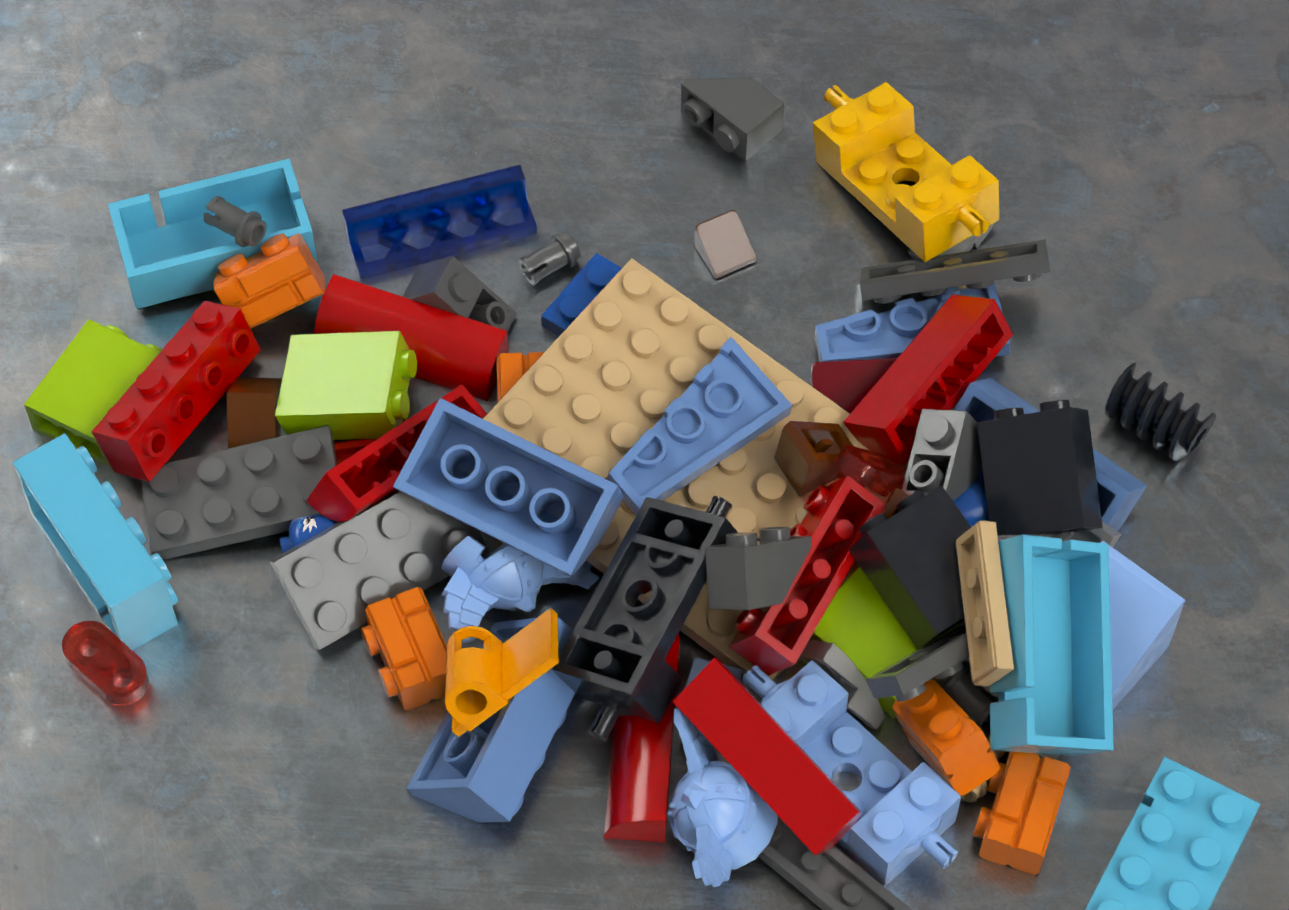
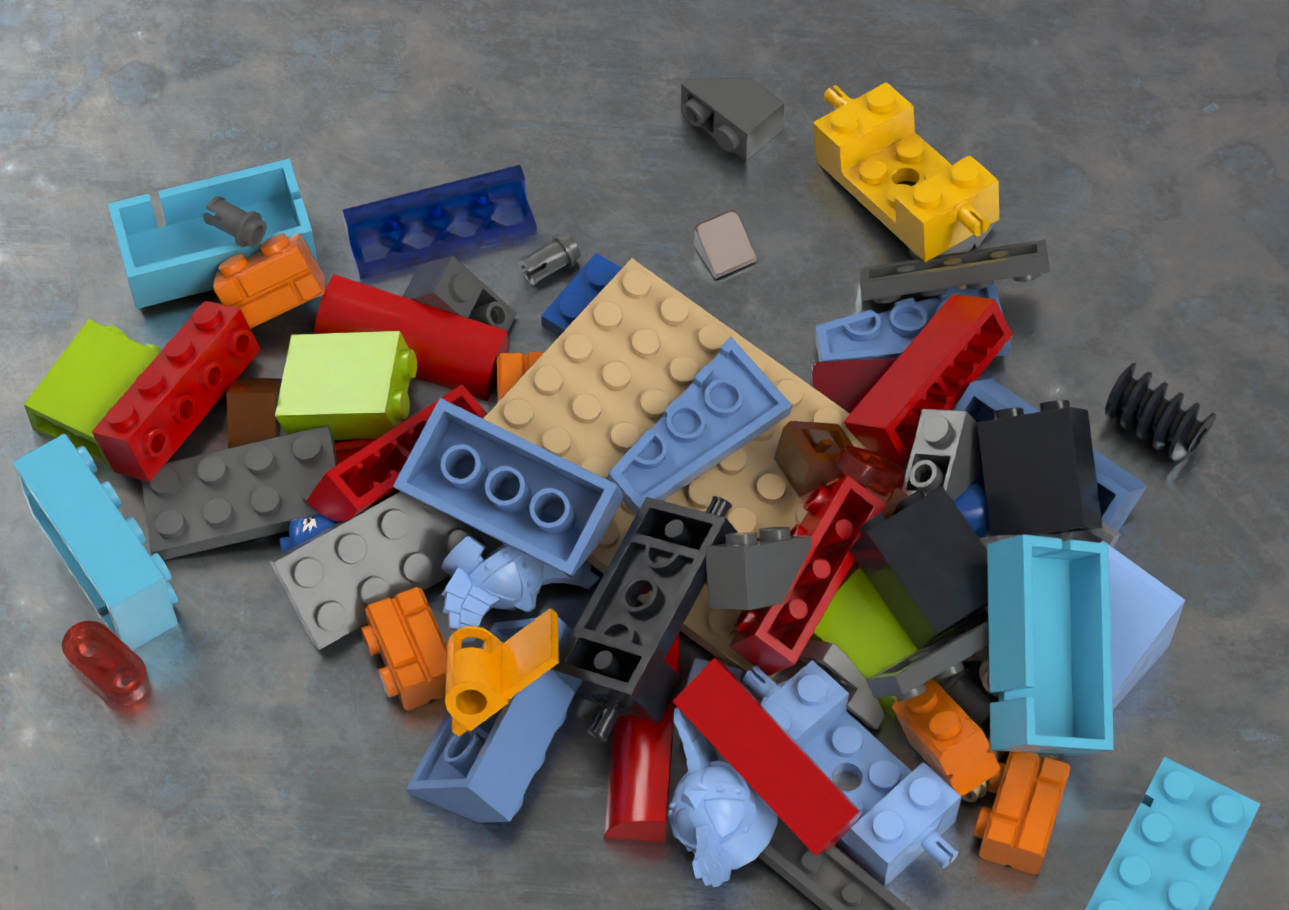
tan tile [956,521,1014,686] -> none

